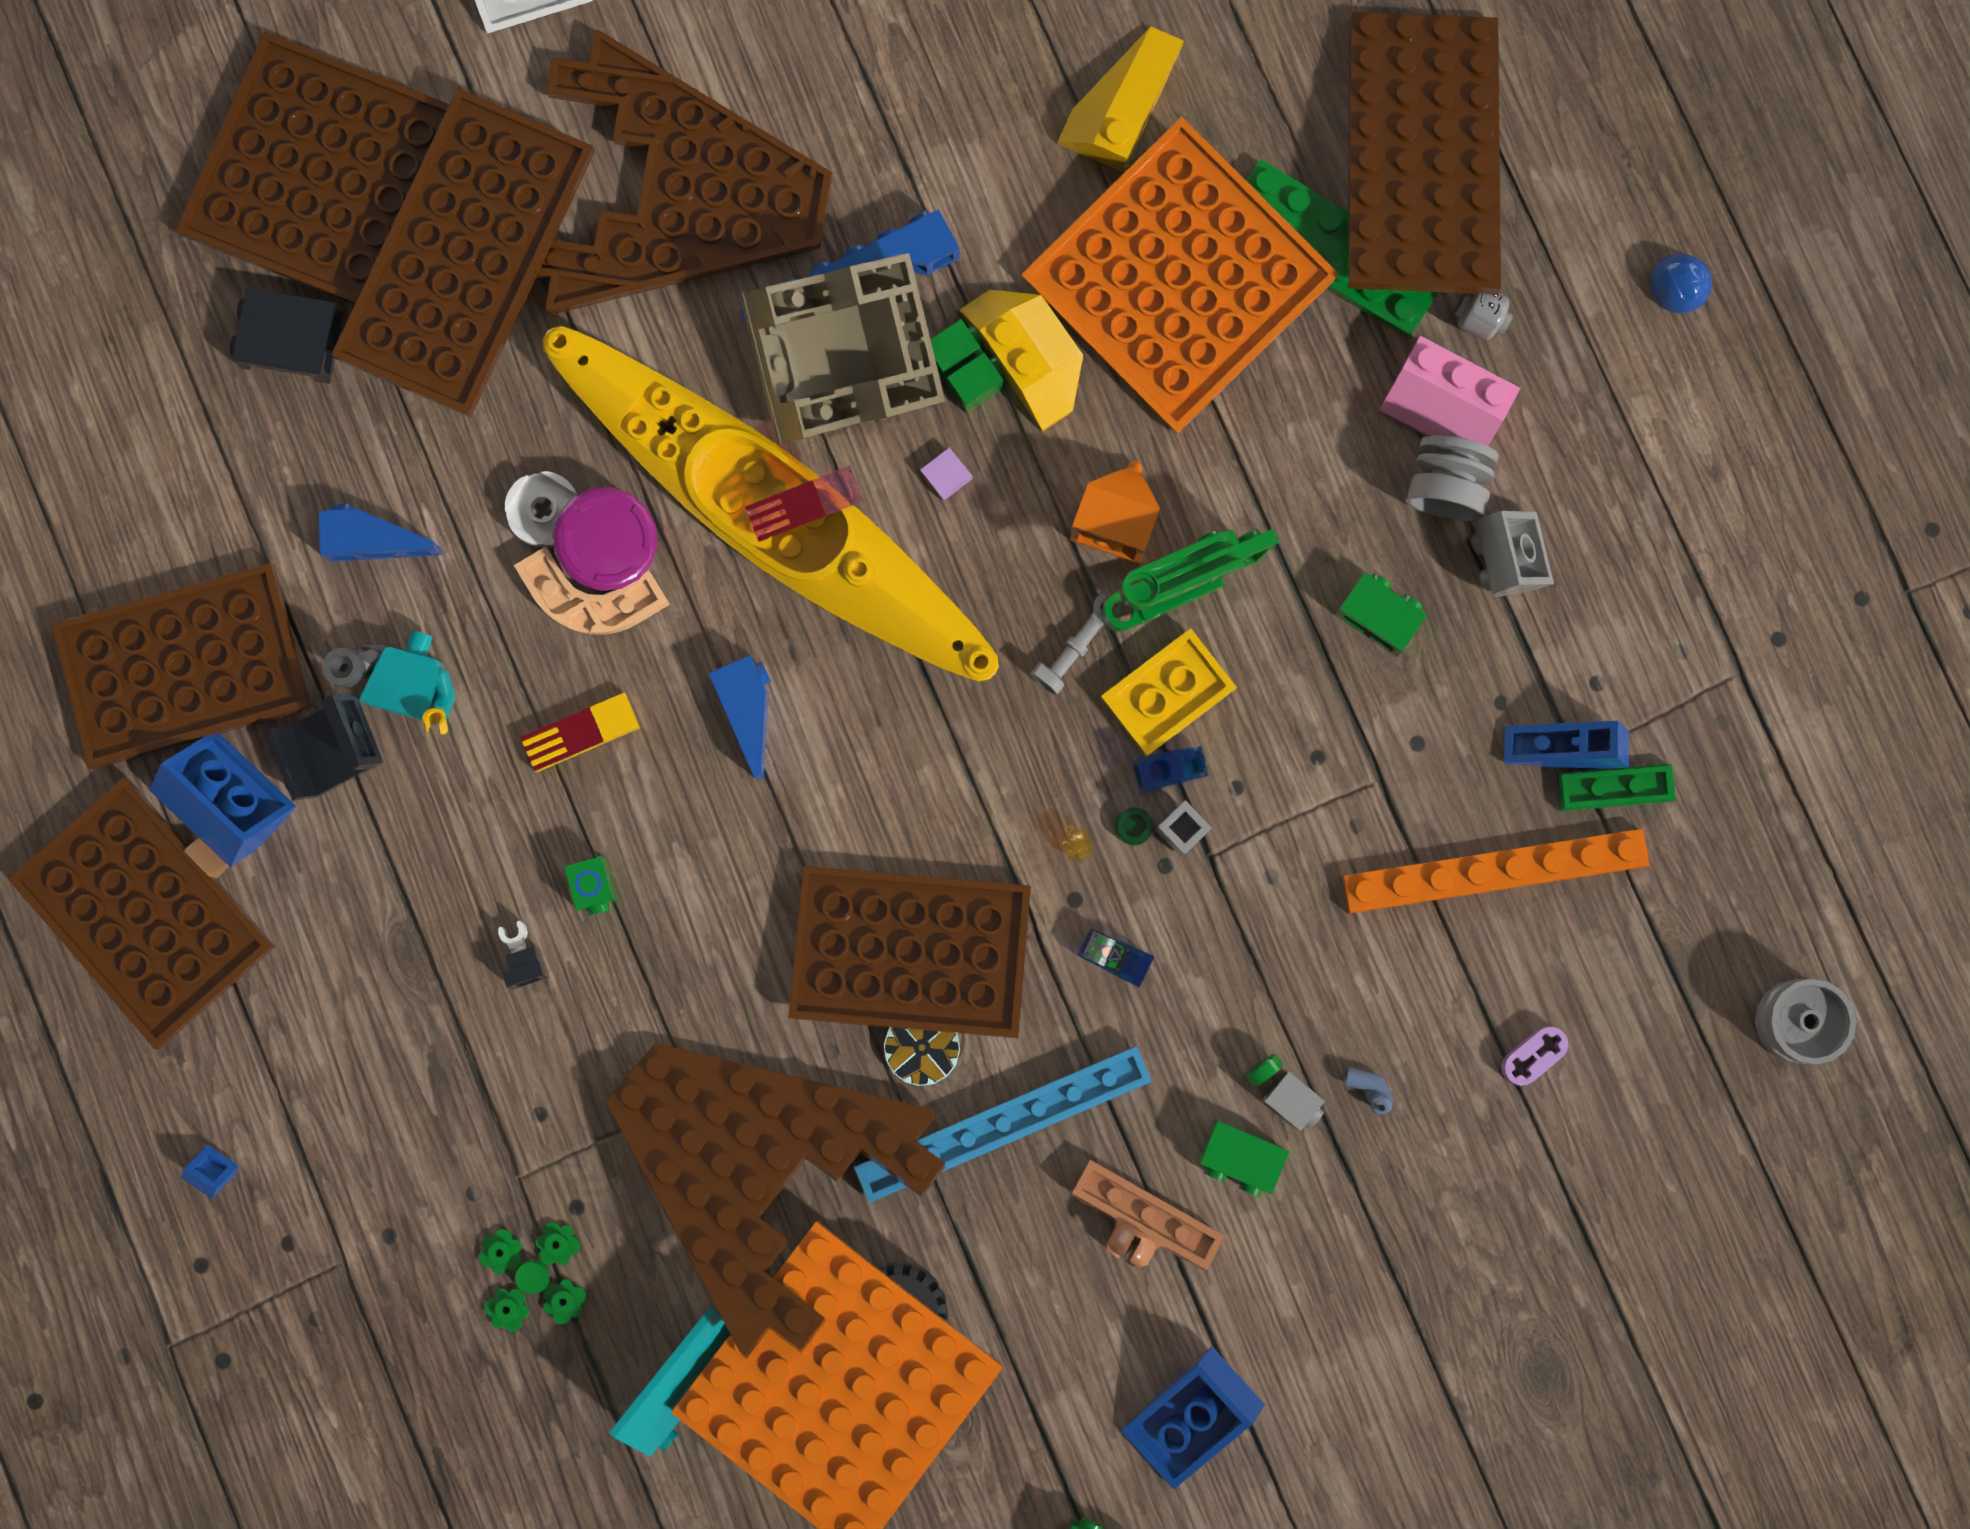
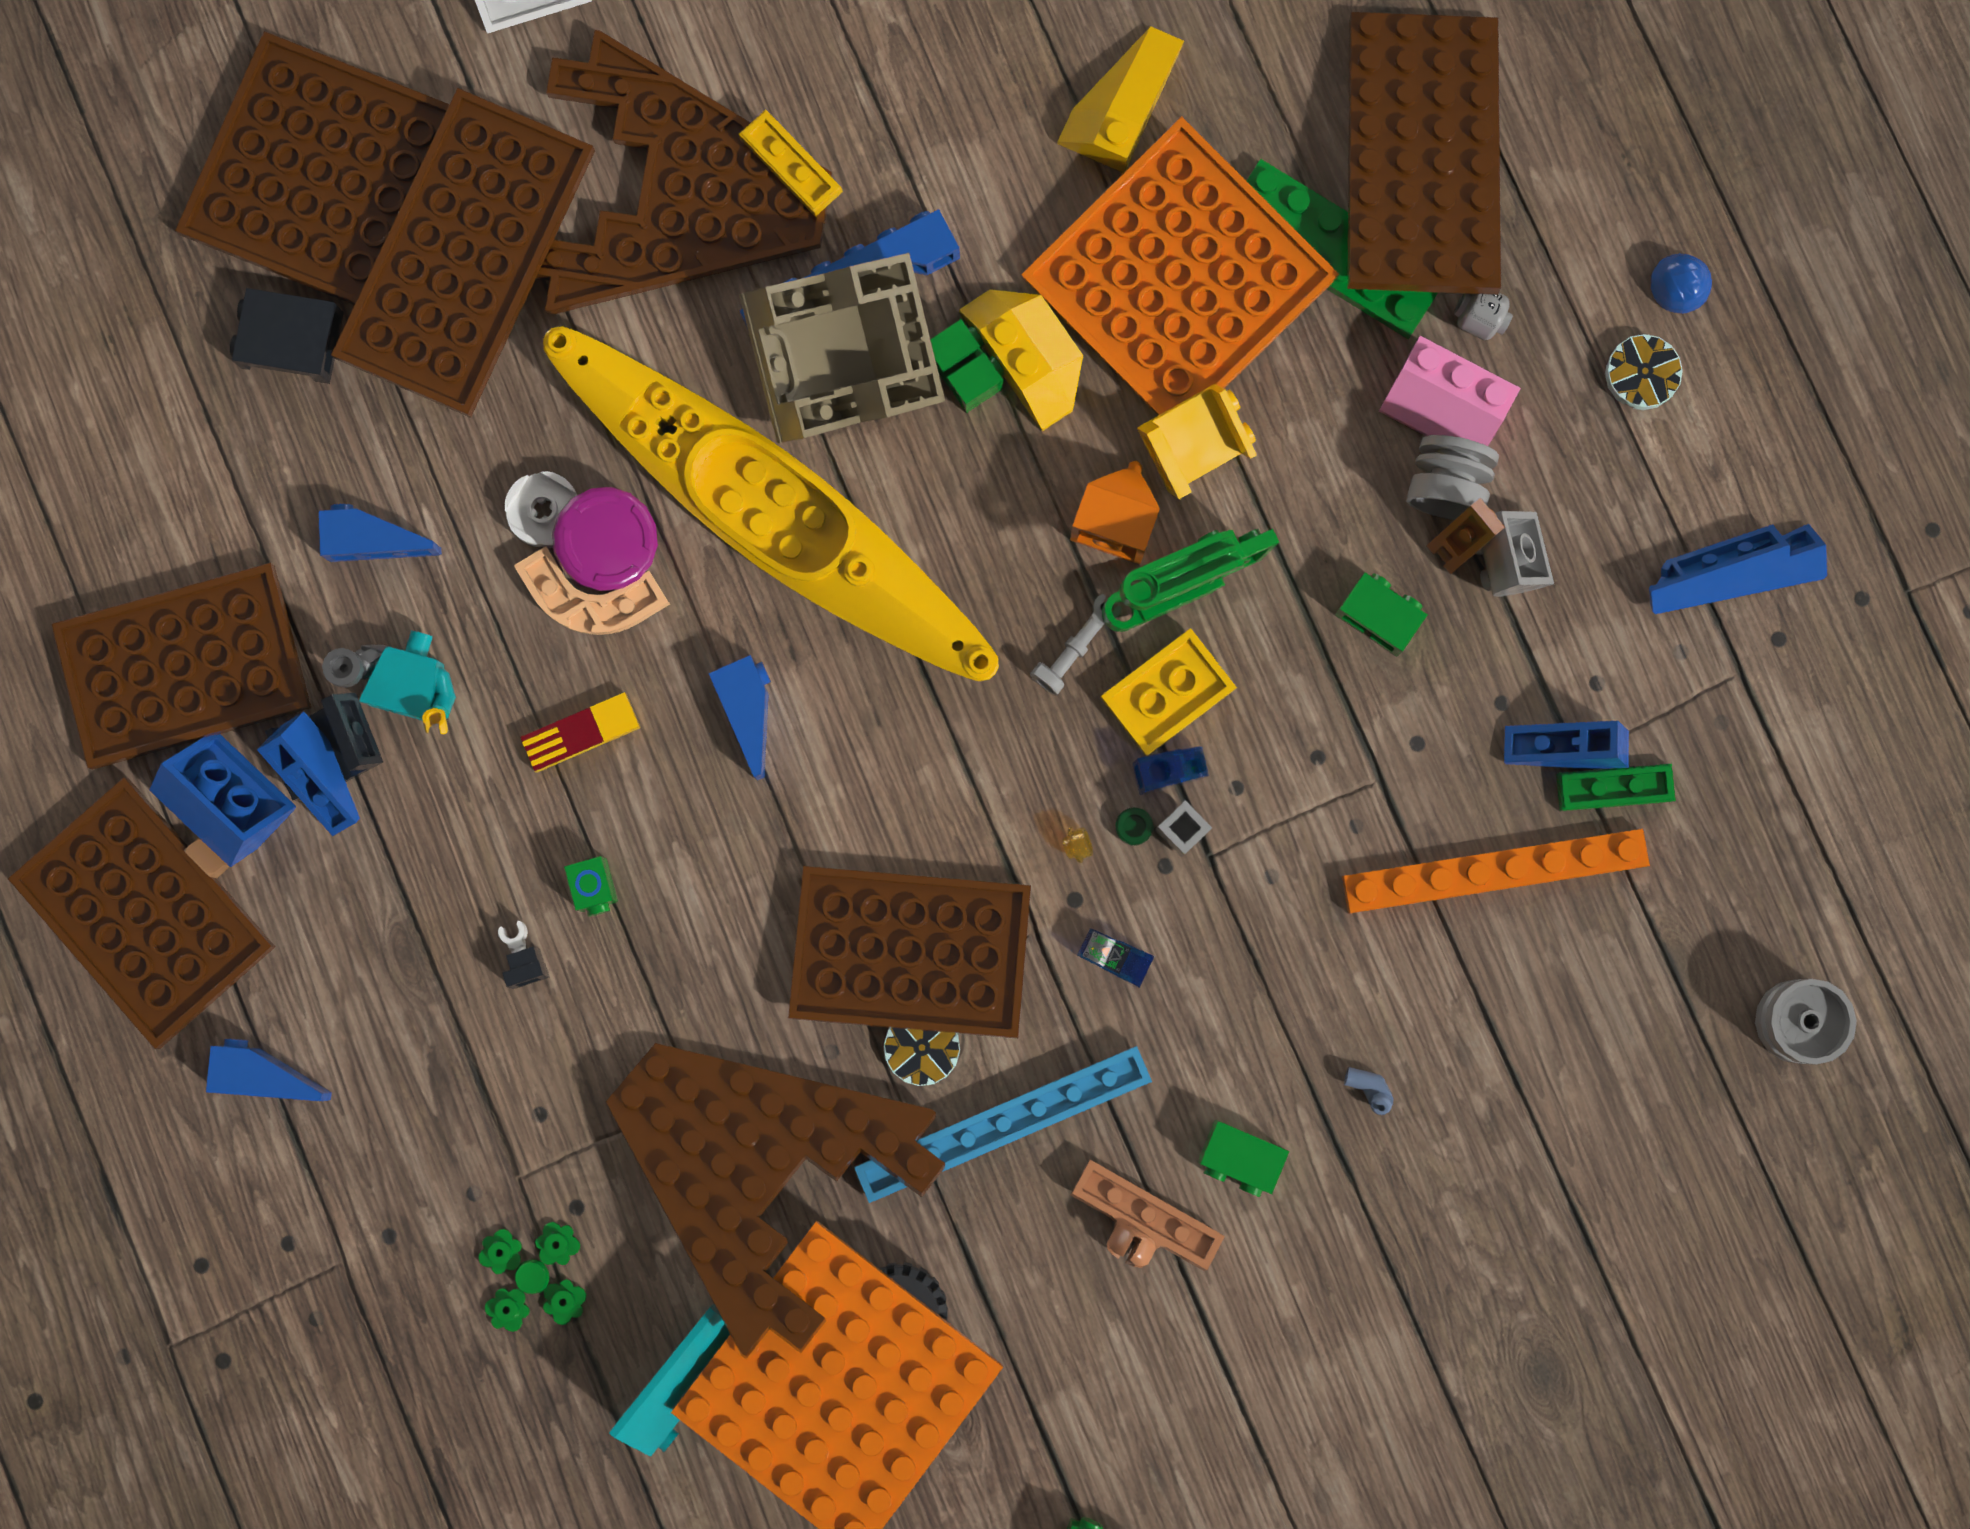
blue plate [181,1145,239,1199] -> none
tile [745,465,864,542] -> none
lavender tile [920,447,973,501] -> none
blue slope [1121,1346,1265,1490] -> none
green tile [1246,1053,1284,1088] -> none
light grey brick [1261,1071,1325,1131] -> none
lavender beam [1501,1027,1568,1086] -> none
none -> blue slope [206,1039,332,1101]
none -> blue slope [257,711,360,836]
none -> yellow tile [739,109,843,217]
none -> yellow panel [1137,384,1257,499]
none -> dark orange plate [1426,498,1505,575]
none -> tile [1605,334,1683,410]
none -> blue wedge [1649,524,1827,614]

